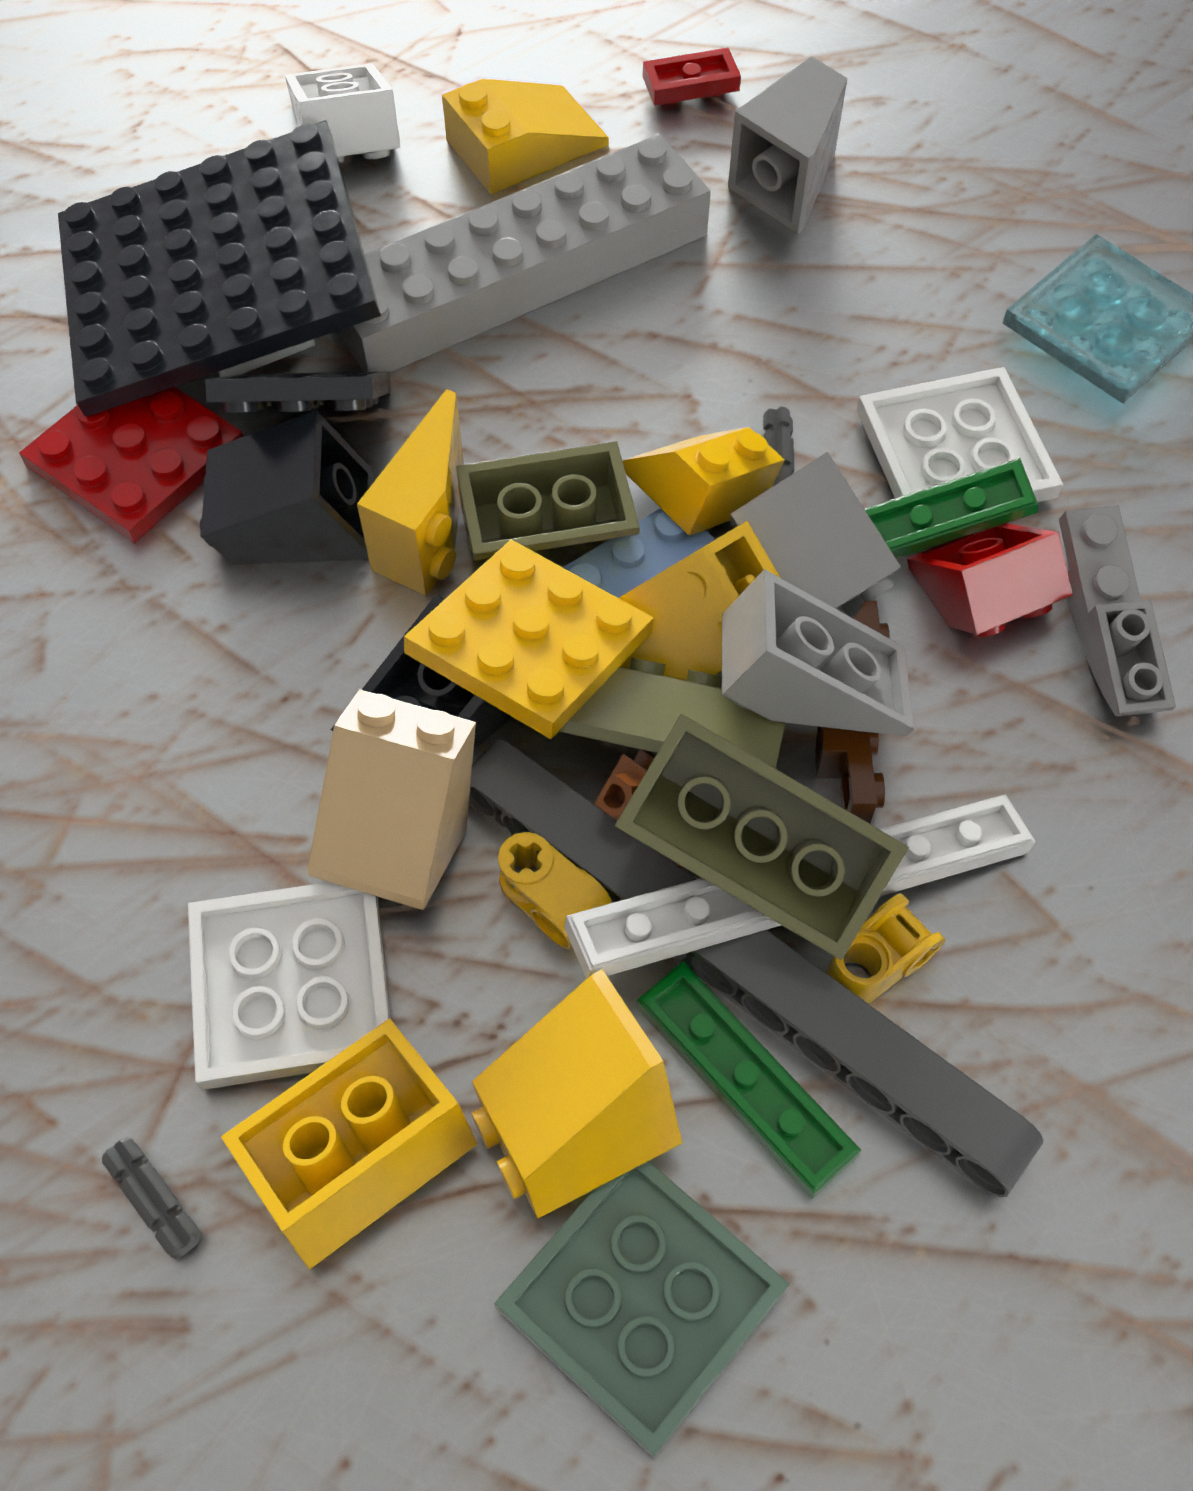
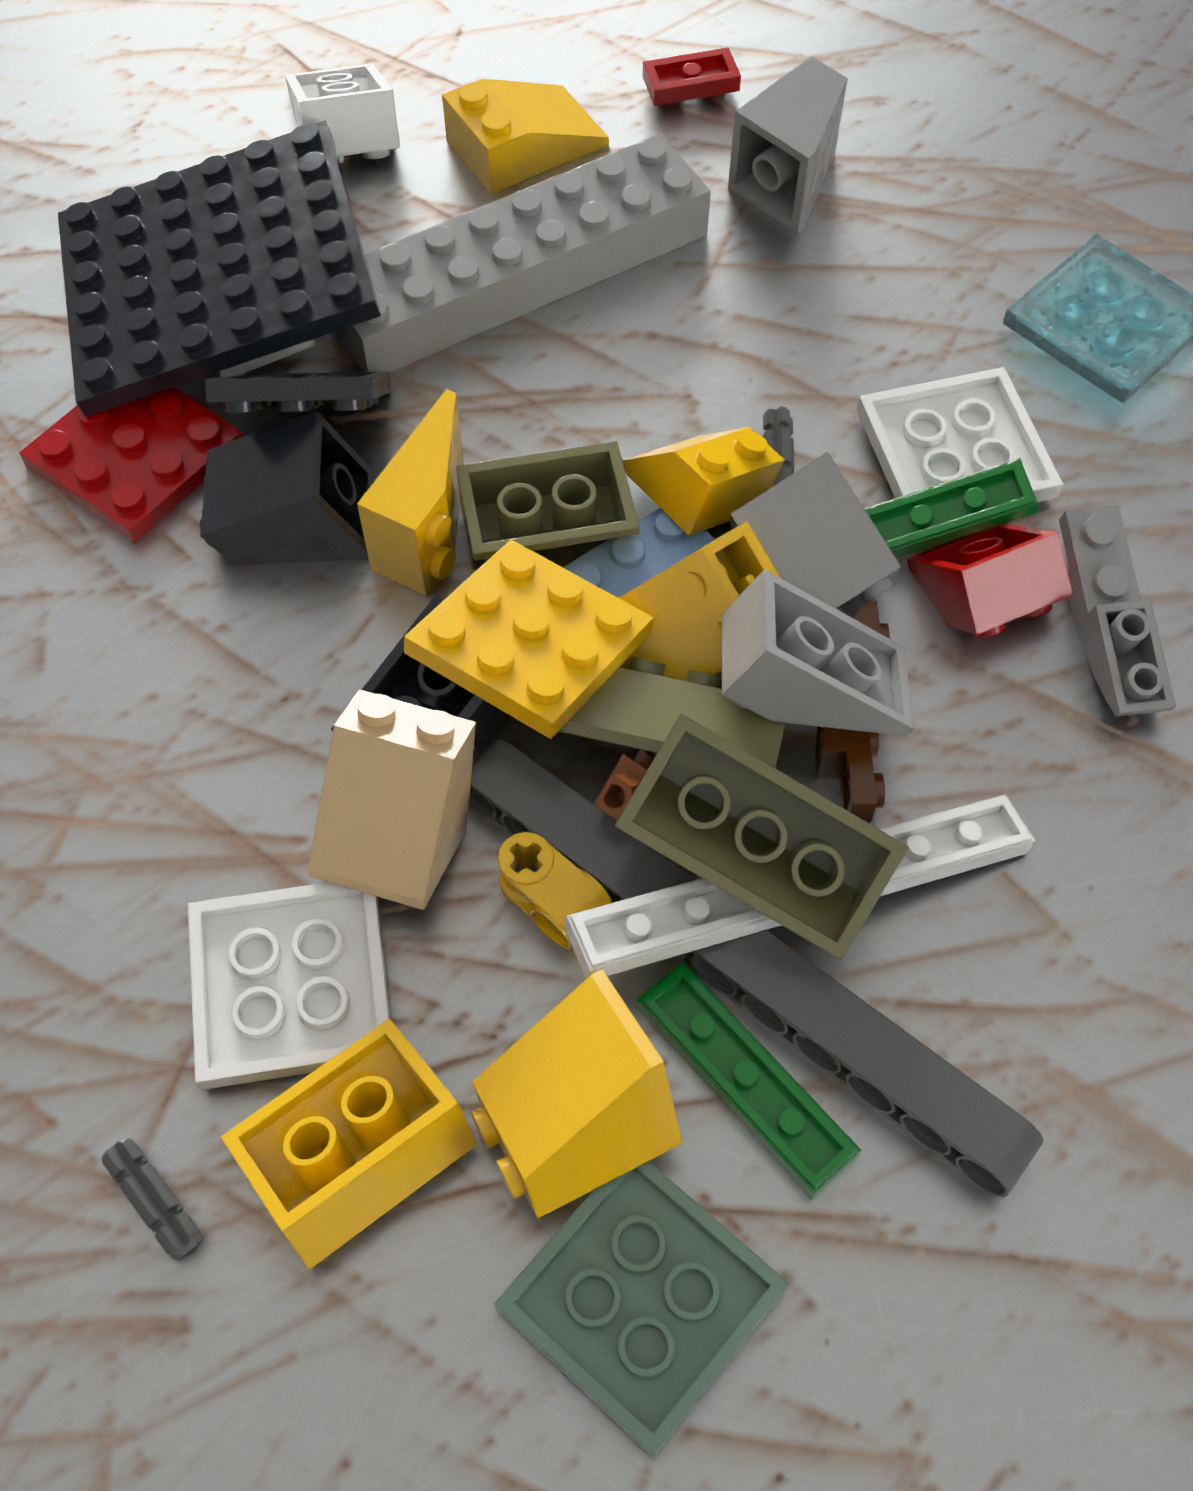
yellow piece [826,893,946,1004] -> none

